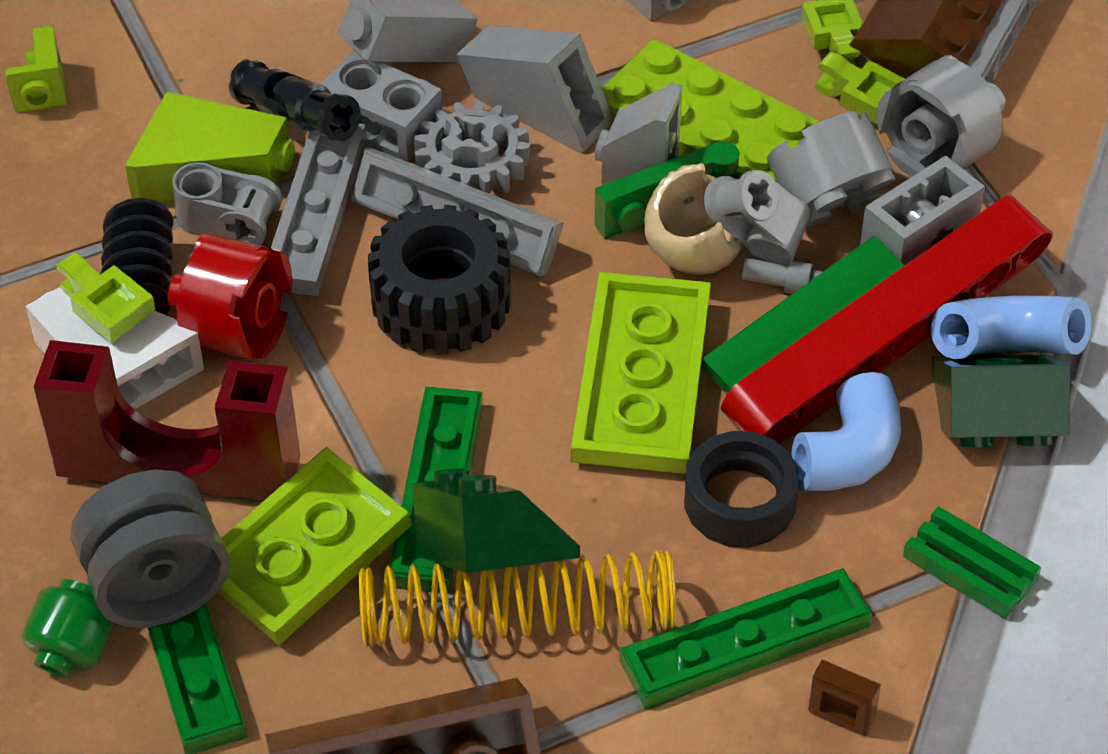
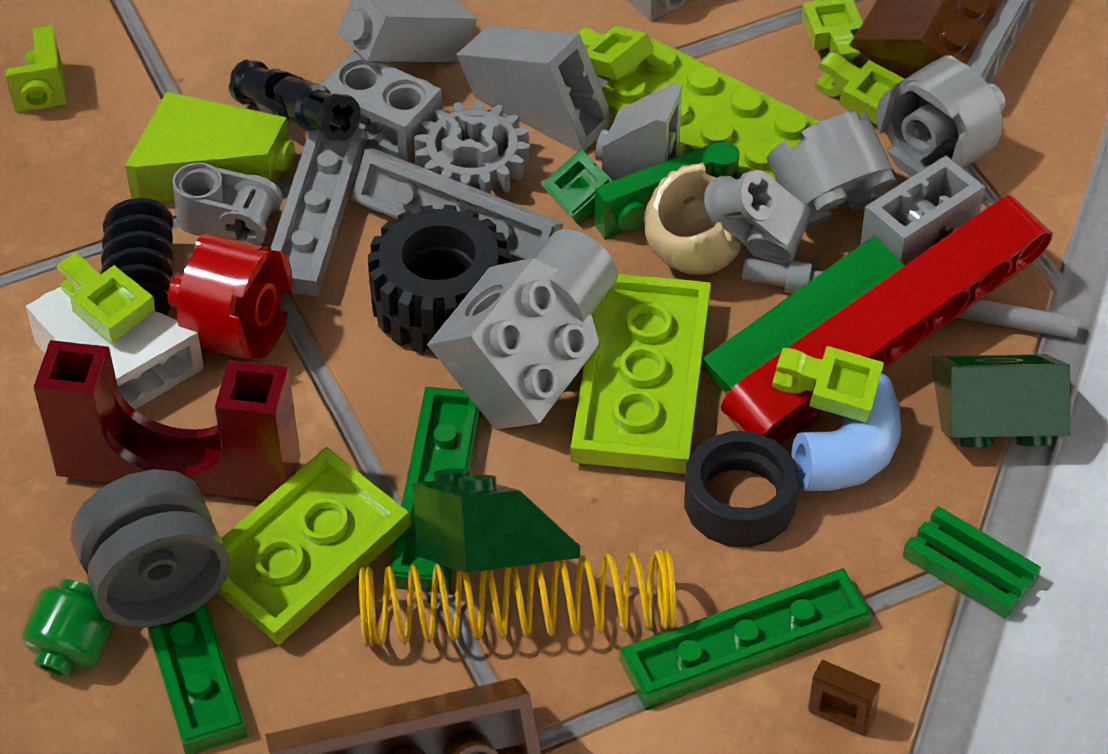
light blue cylinder [930,296,1092,359] -> none
none -> light grey brick [427,229,618,429]
none -> green tile [541,149,613,225]
none -> lime plate [577,25,655,80]
none -> lime plate [772,346,884,423]

